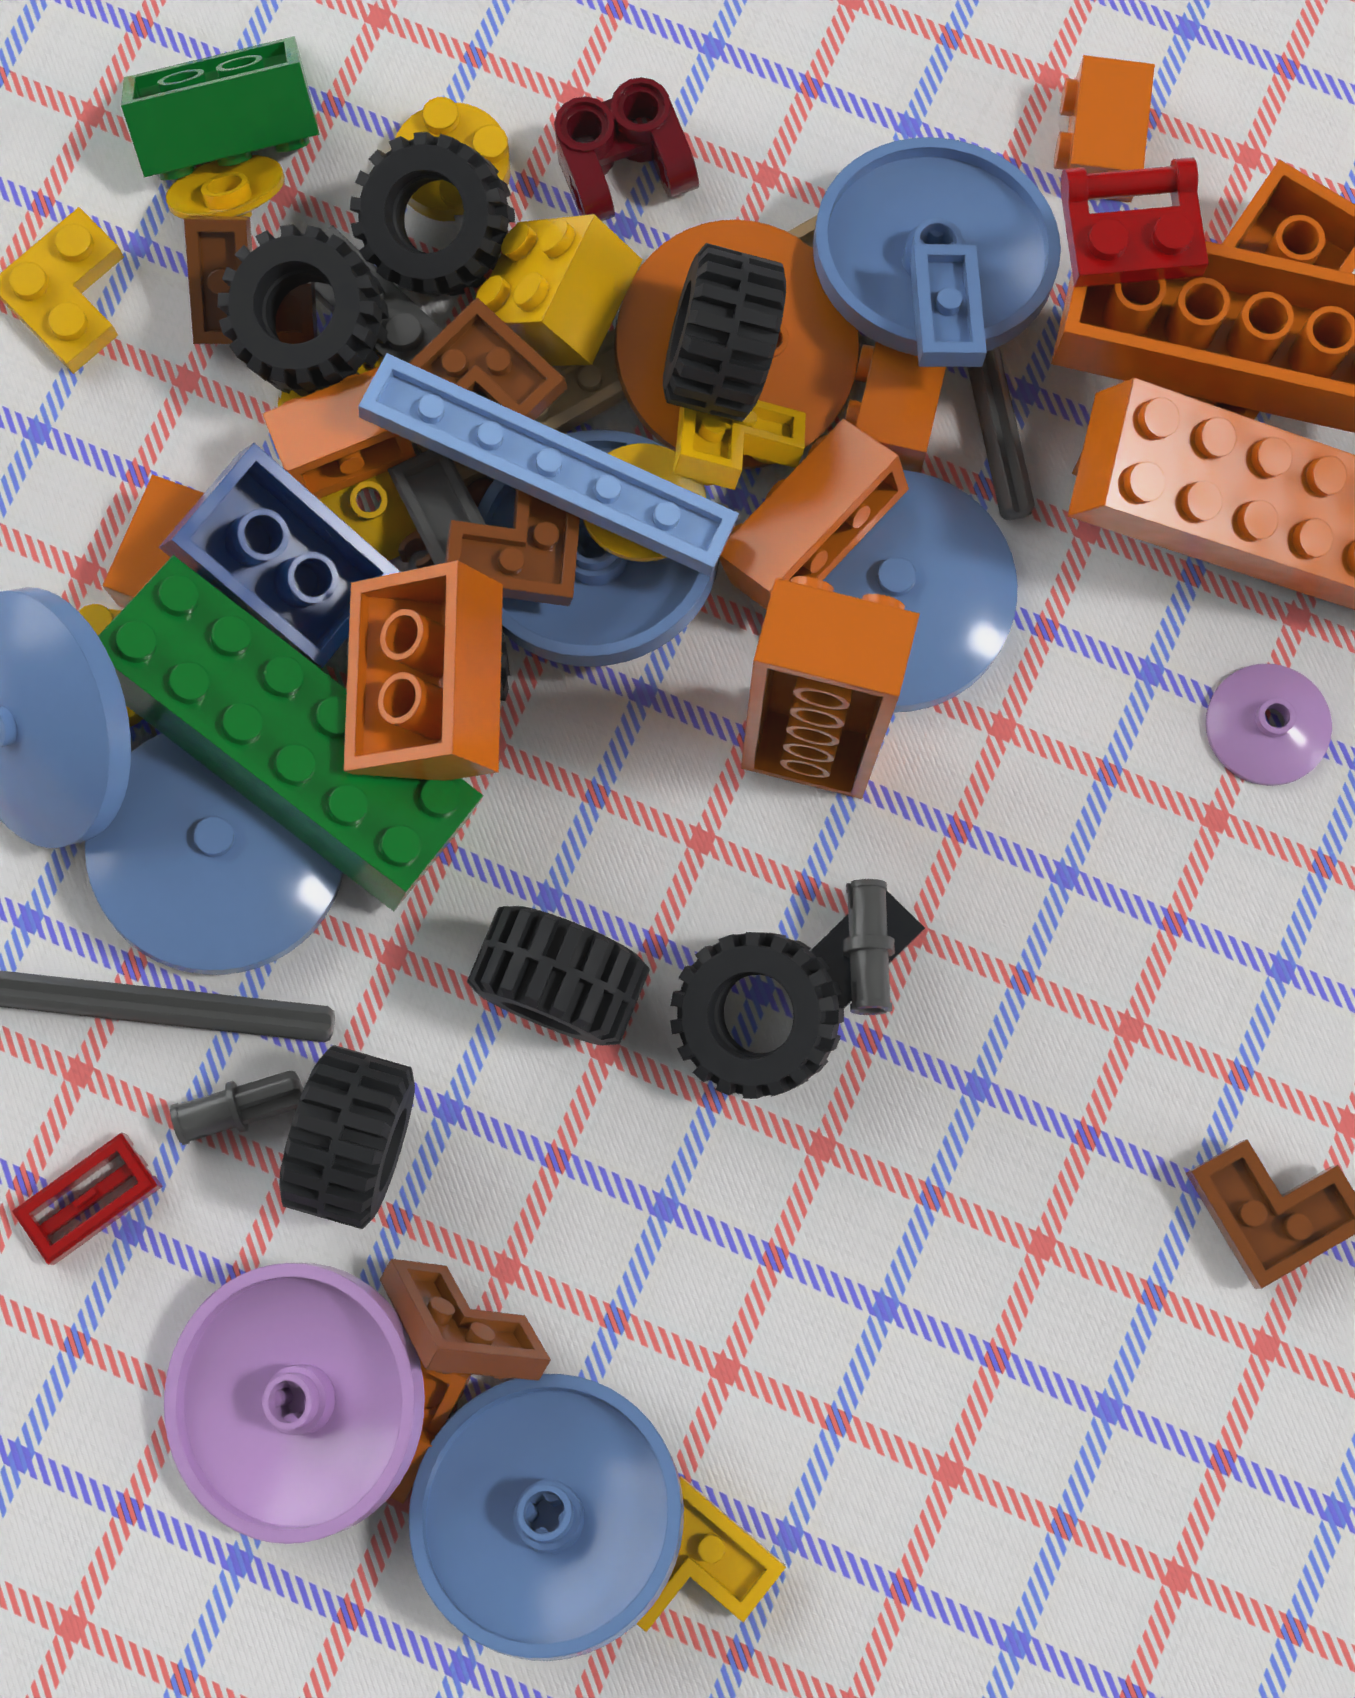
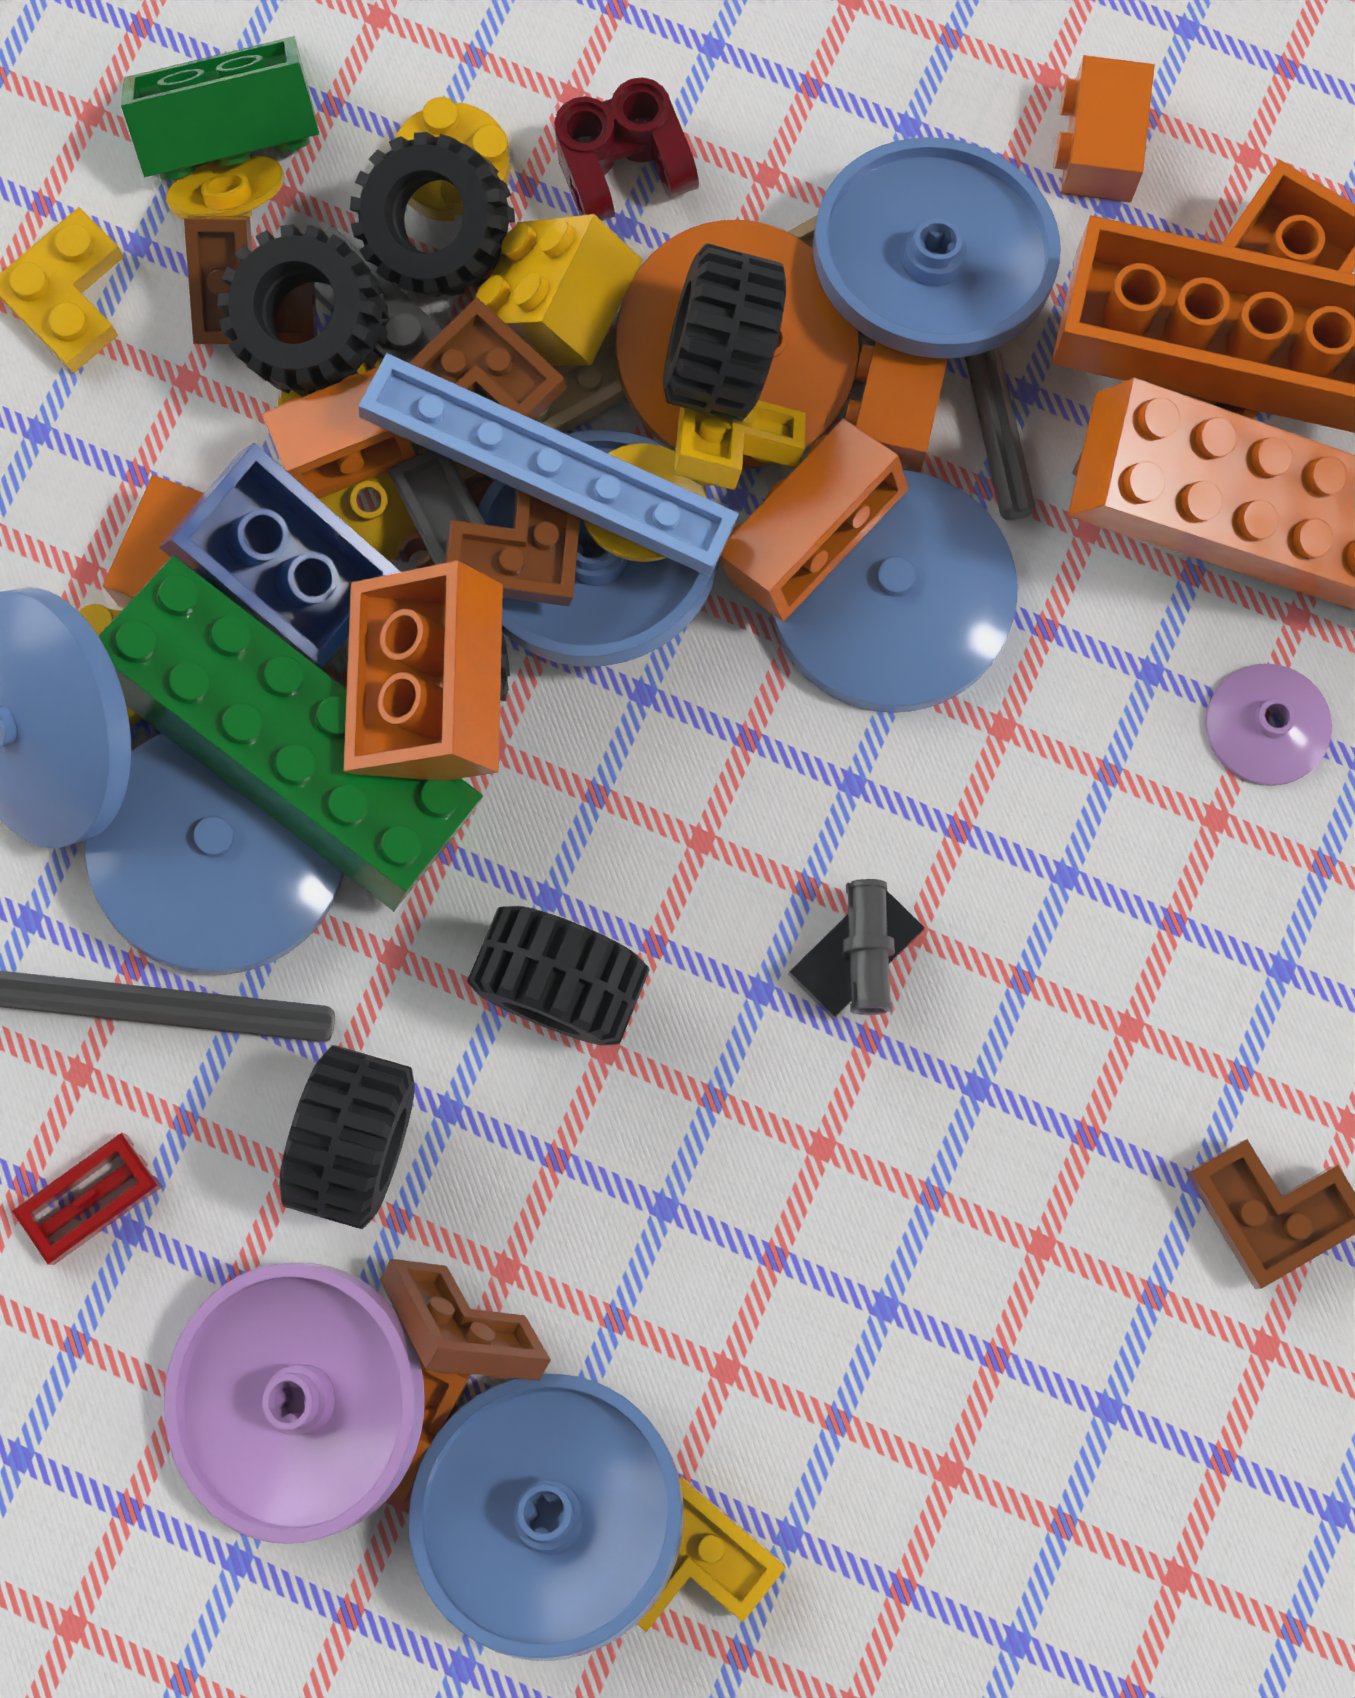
dark grey axle [170,1071,303,1145] -> none
black tyre [670,932,844,1099] -> none
orange brick [741,576,920,799] -> none
medium blue plate [910,244,987,367] -> none
red plate [1061,157,1209,287] -> none

